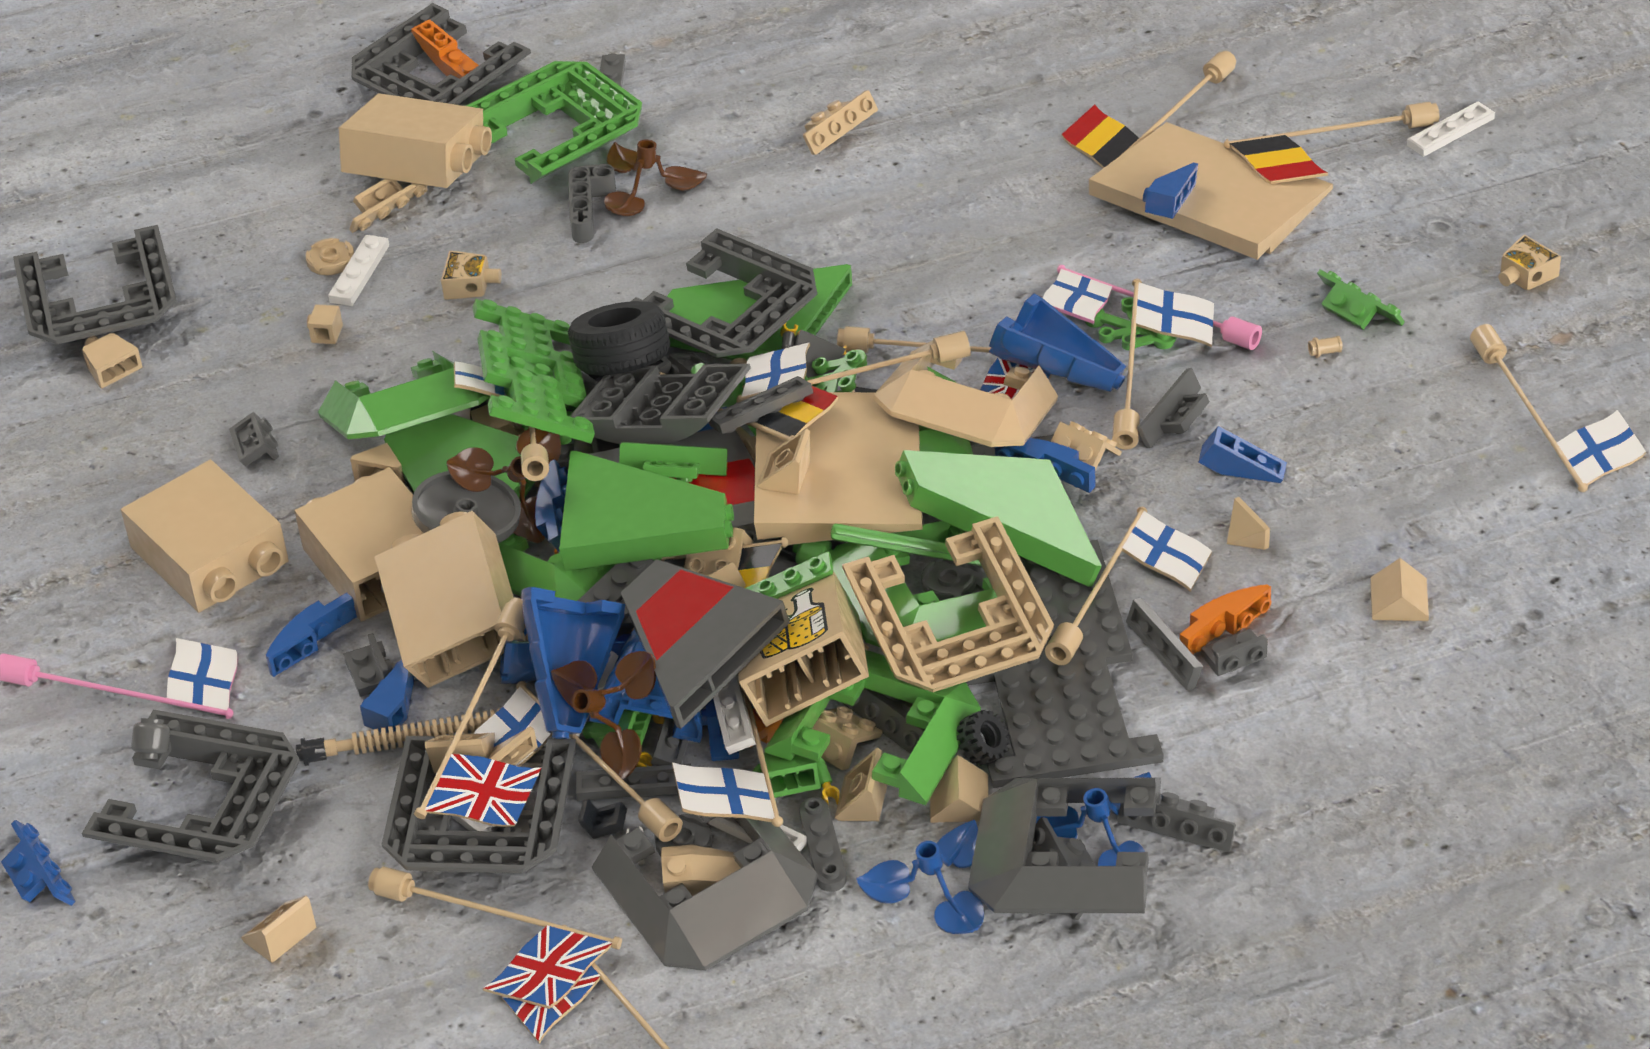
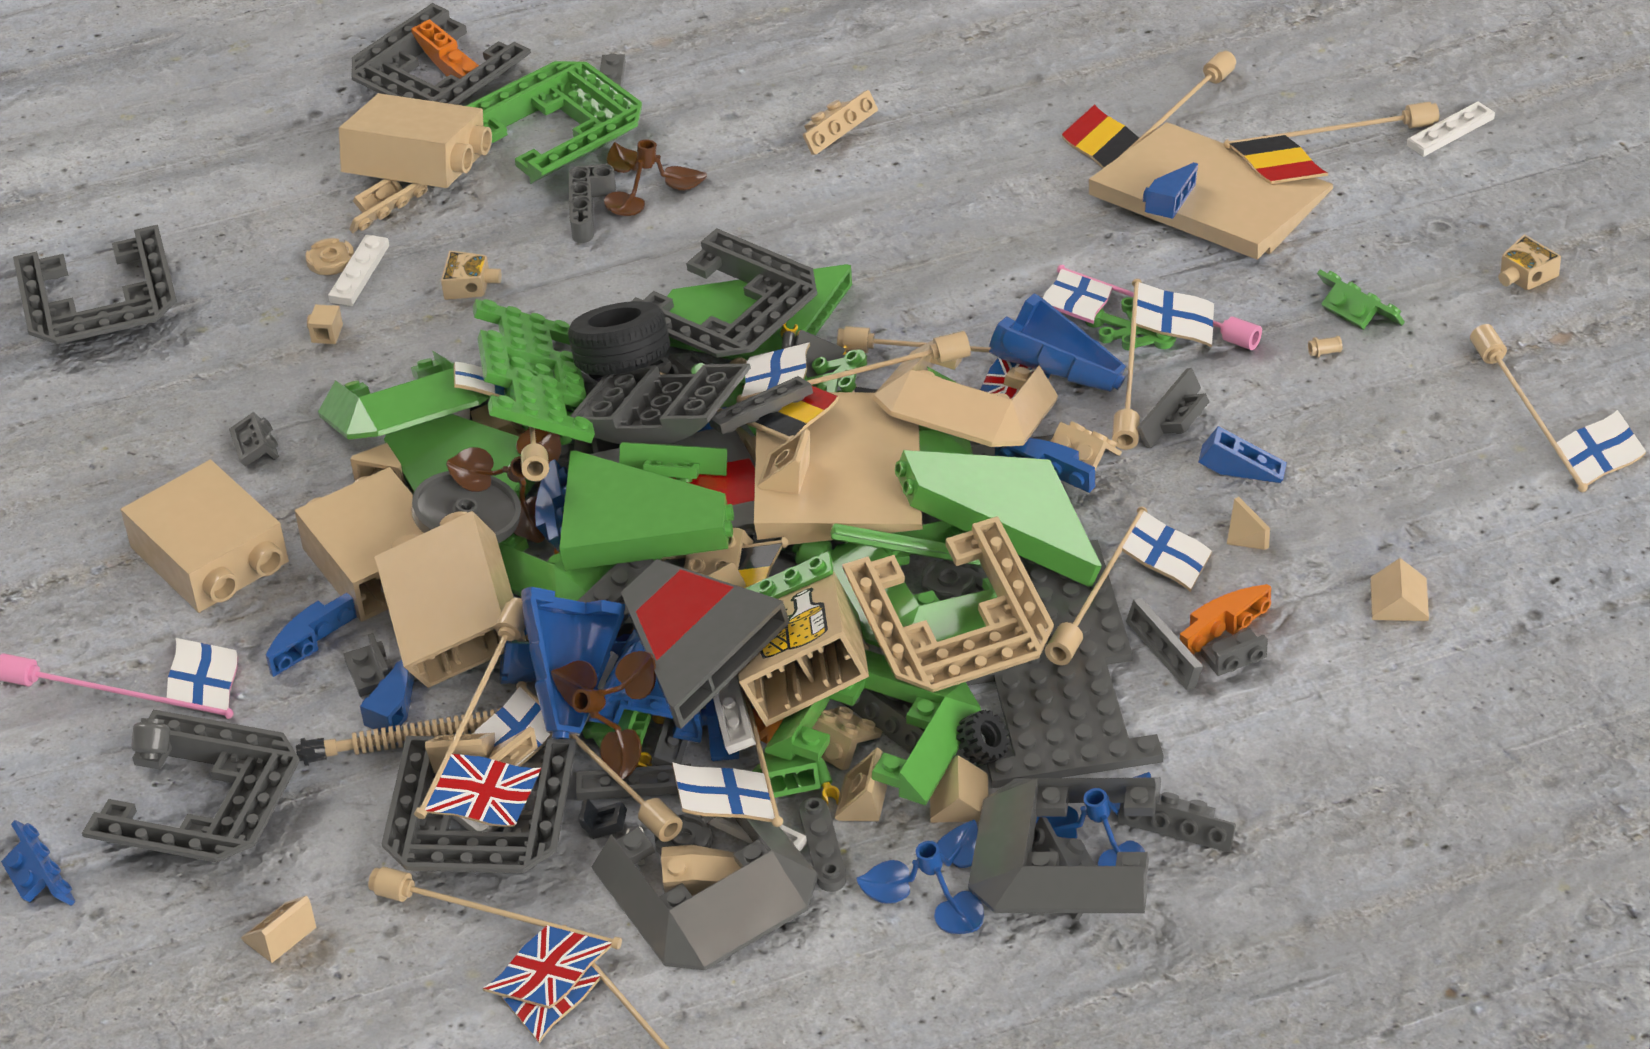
tan torso [82,333,143,389] -> none

